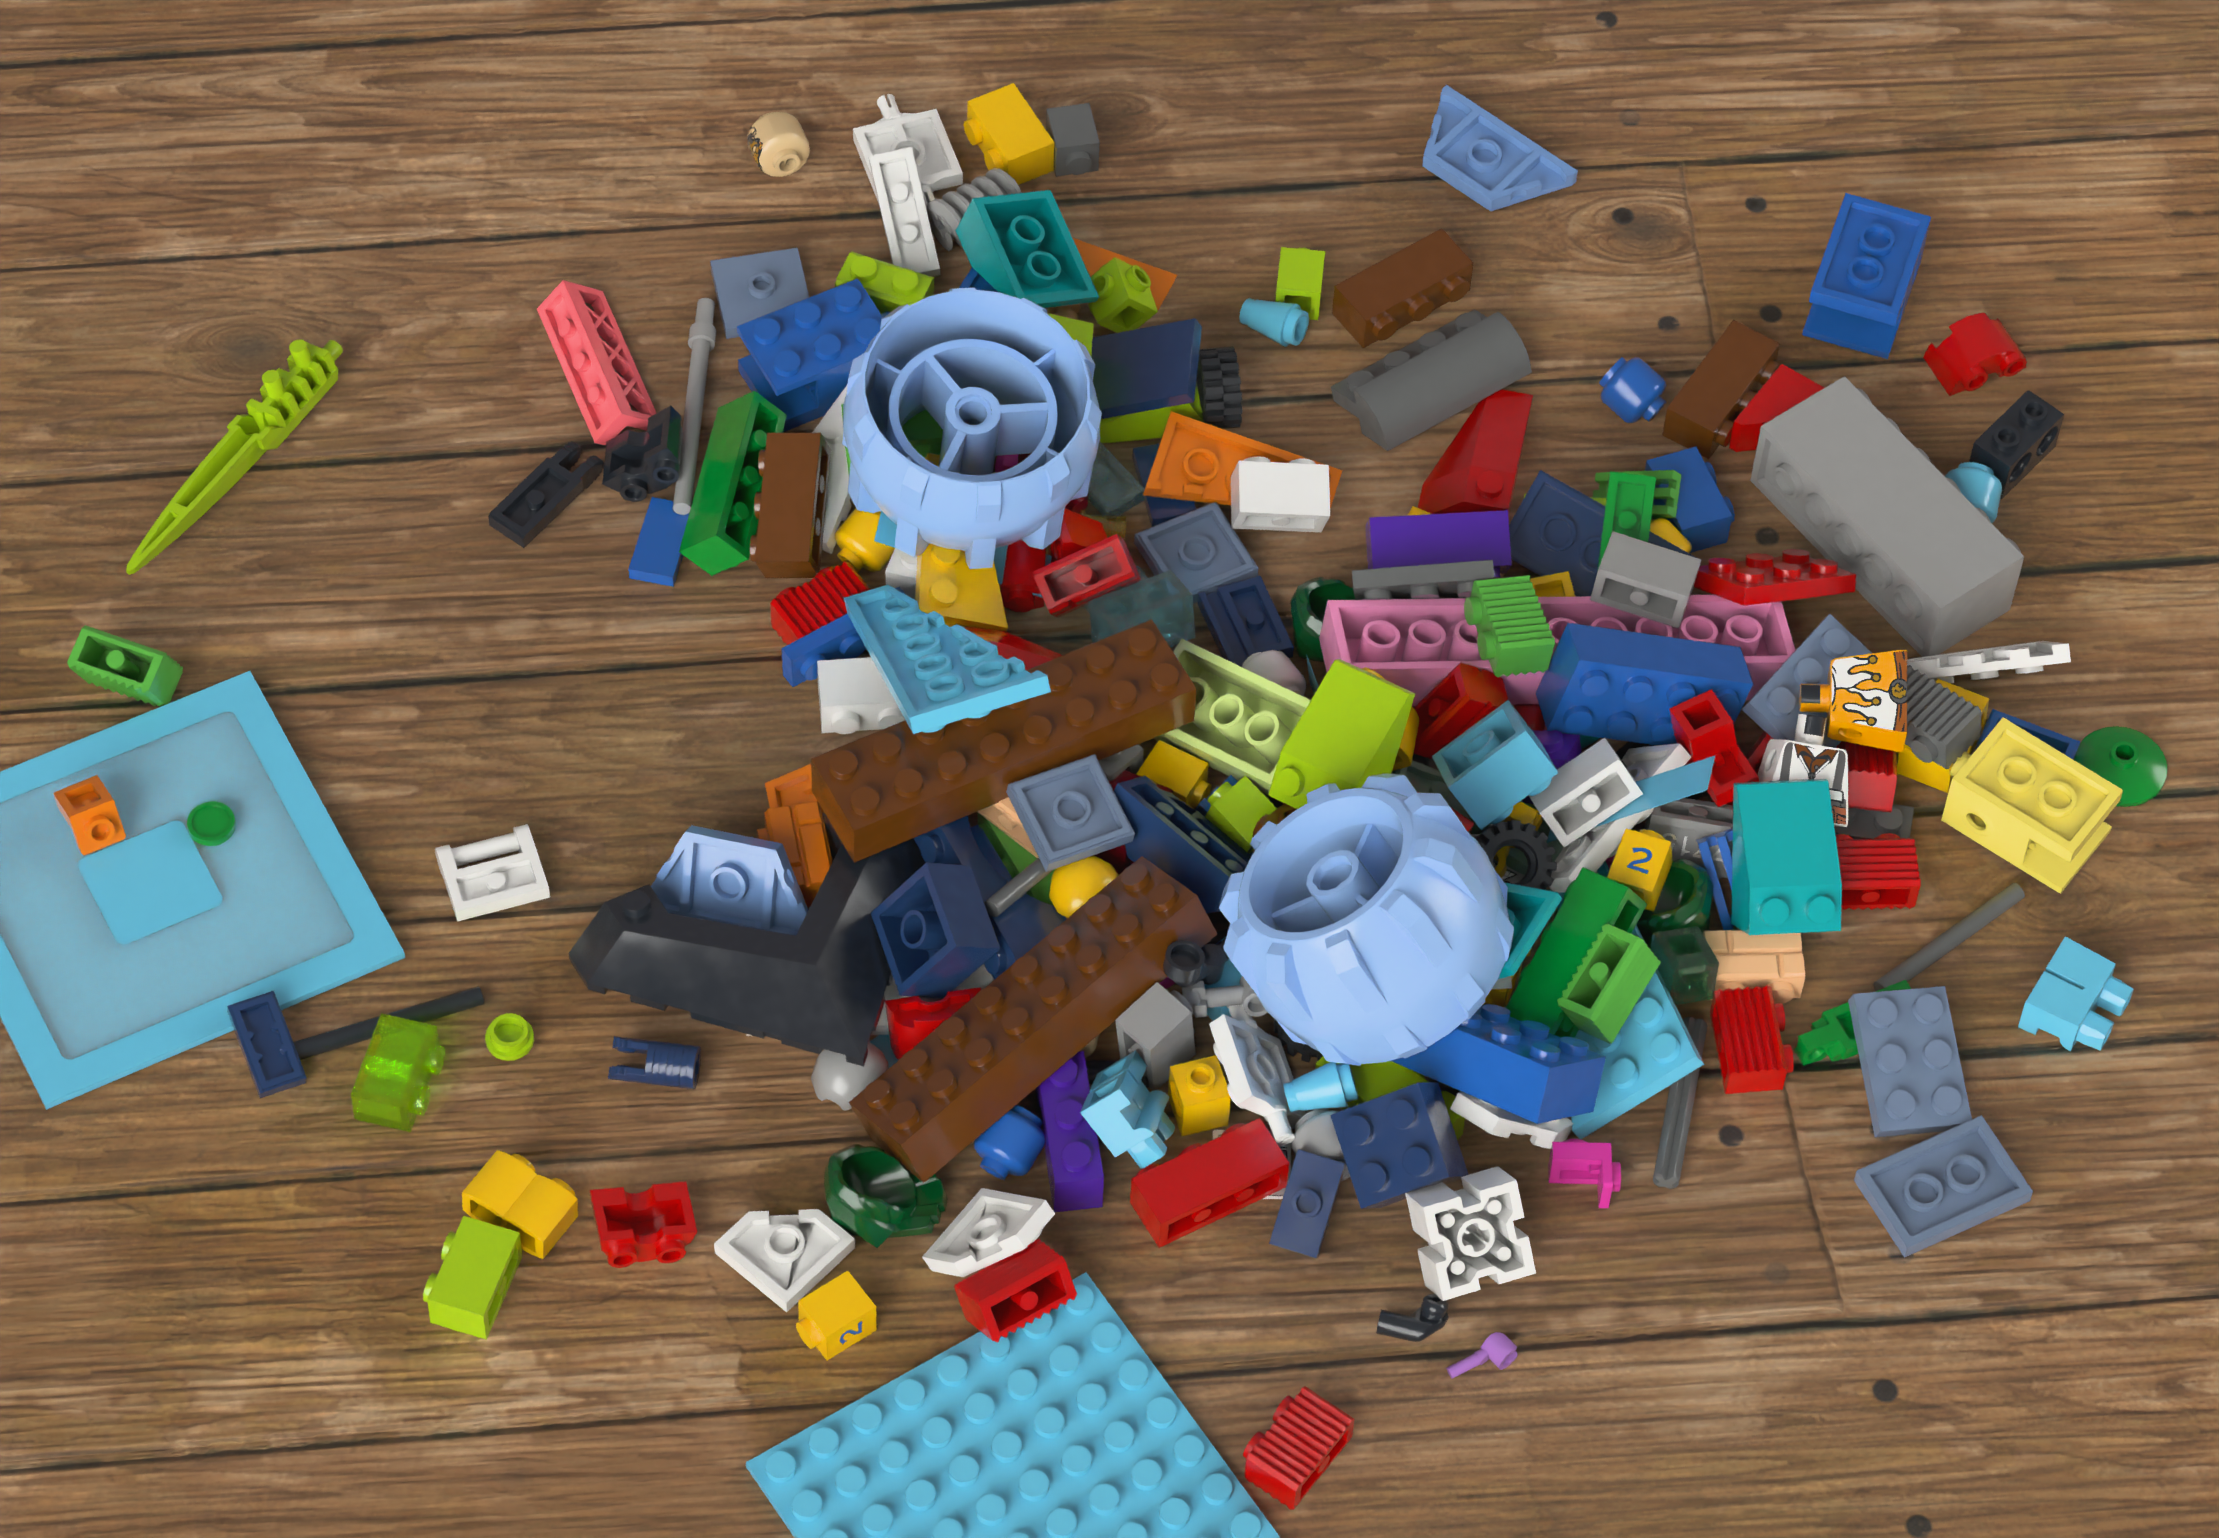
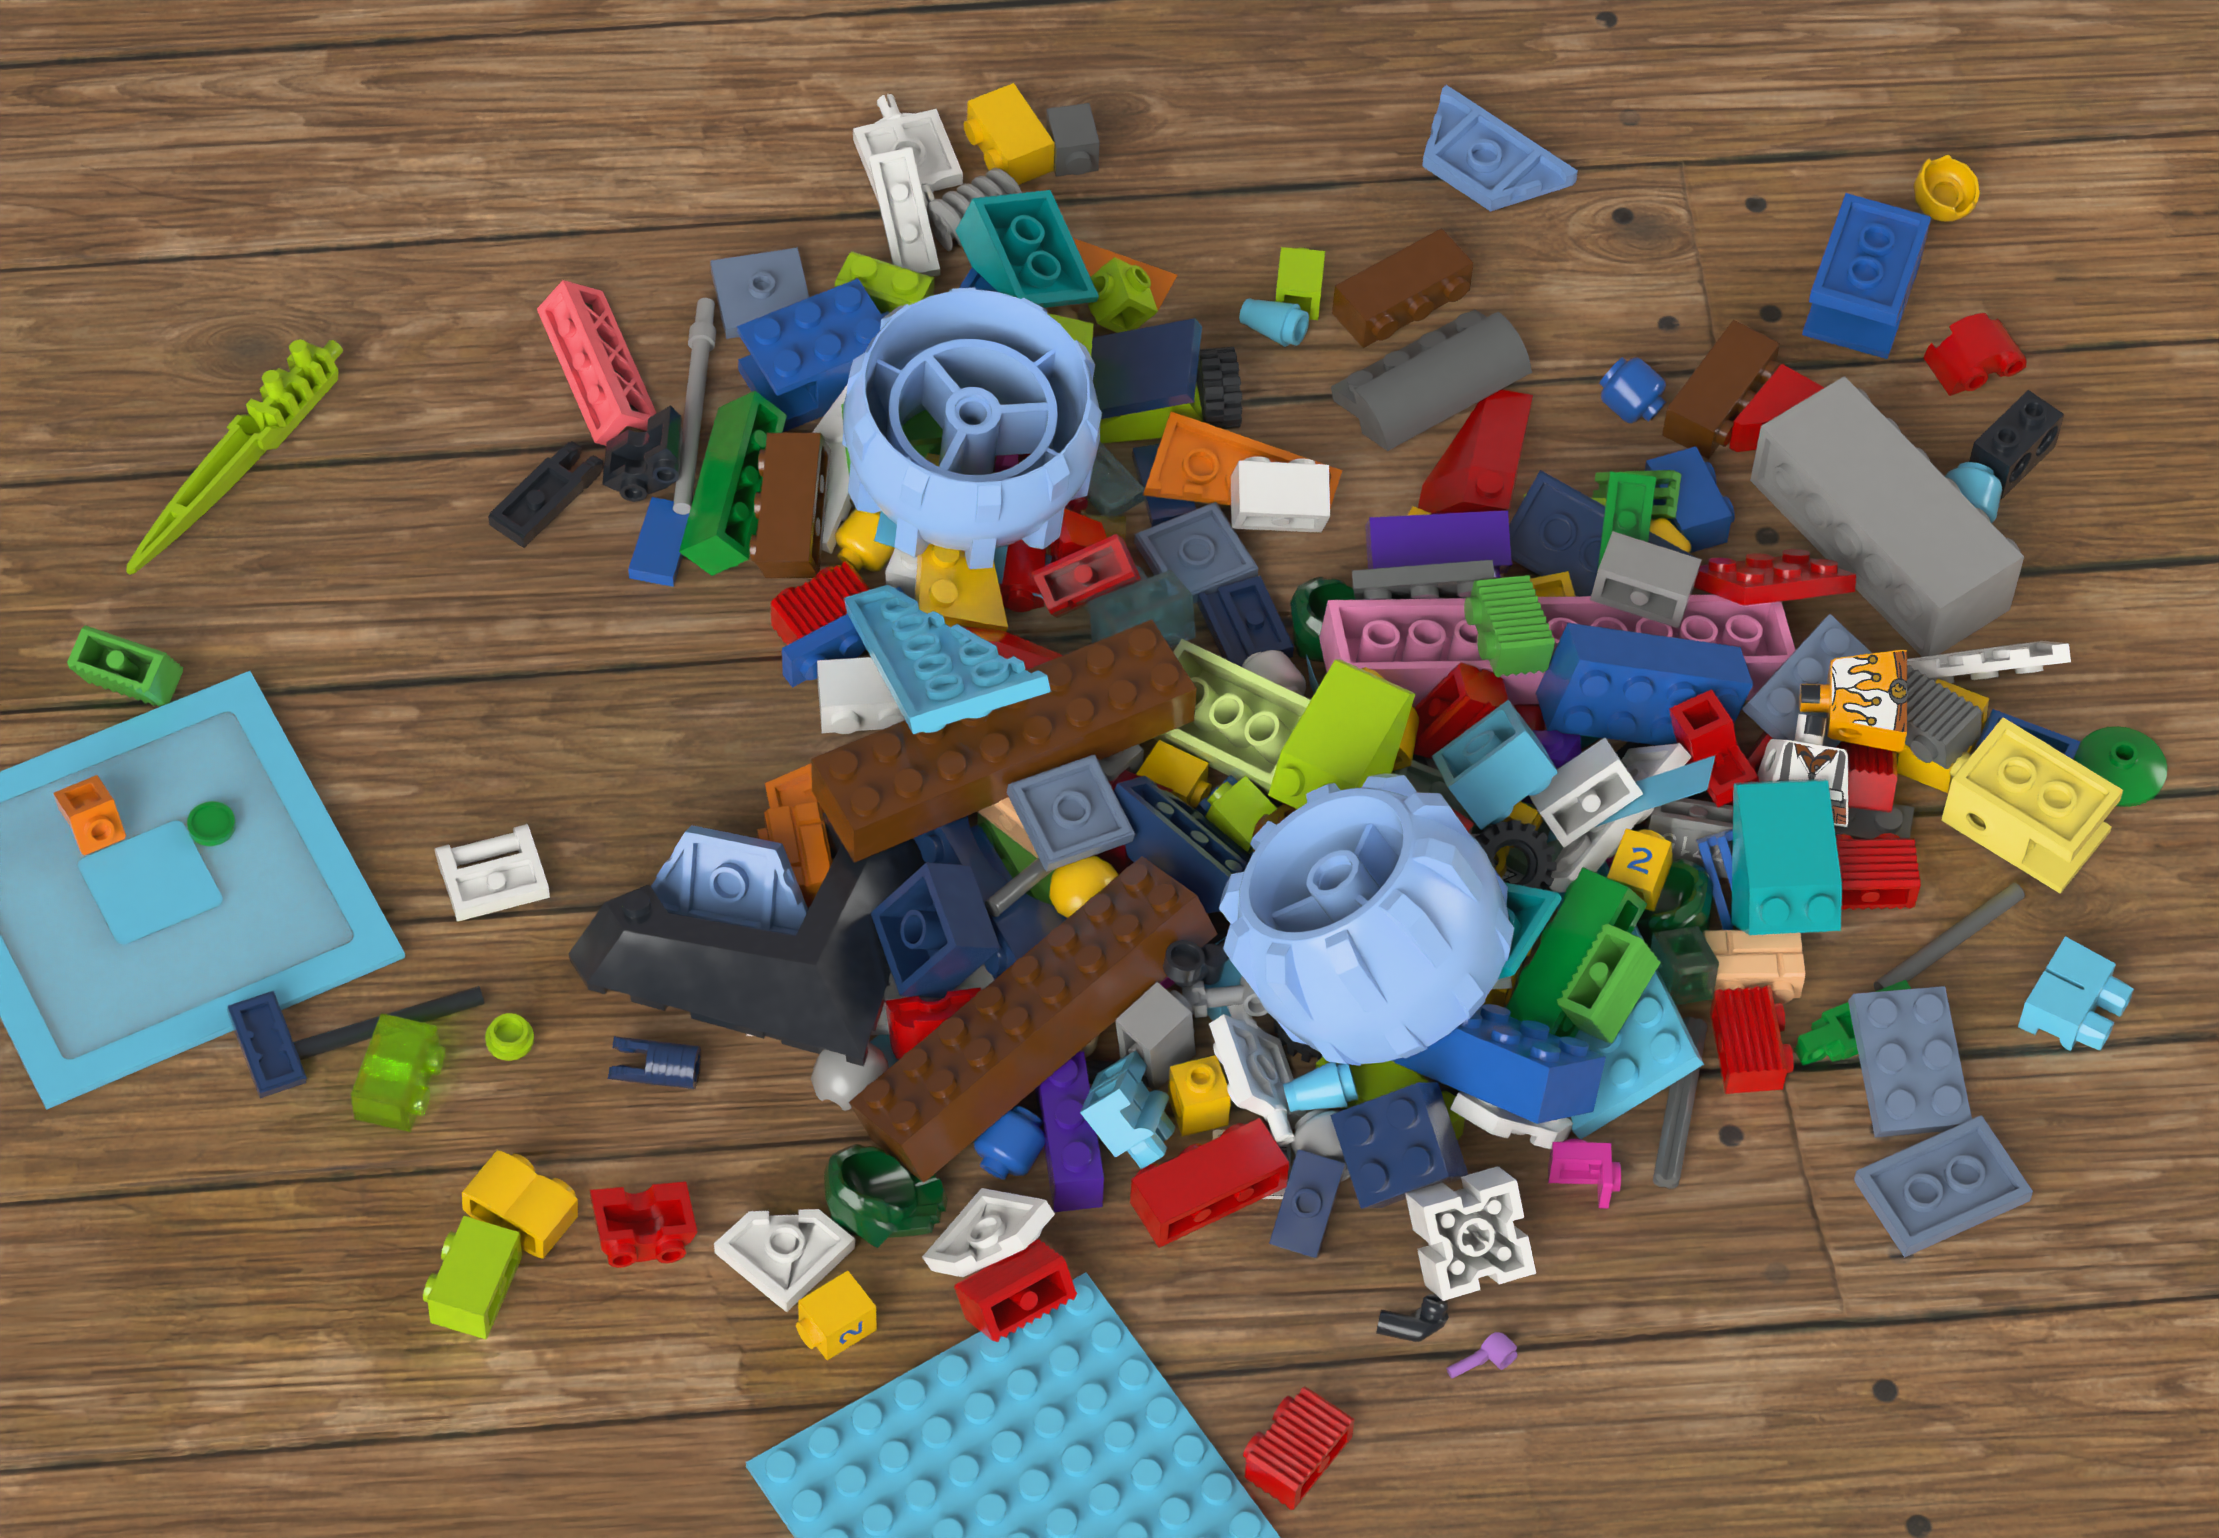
tan head [747,112,810,177] -> none
none -> yellow hair [1913,155,1980,222]

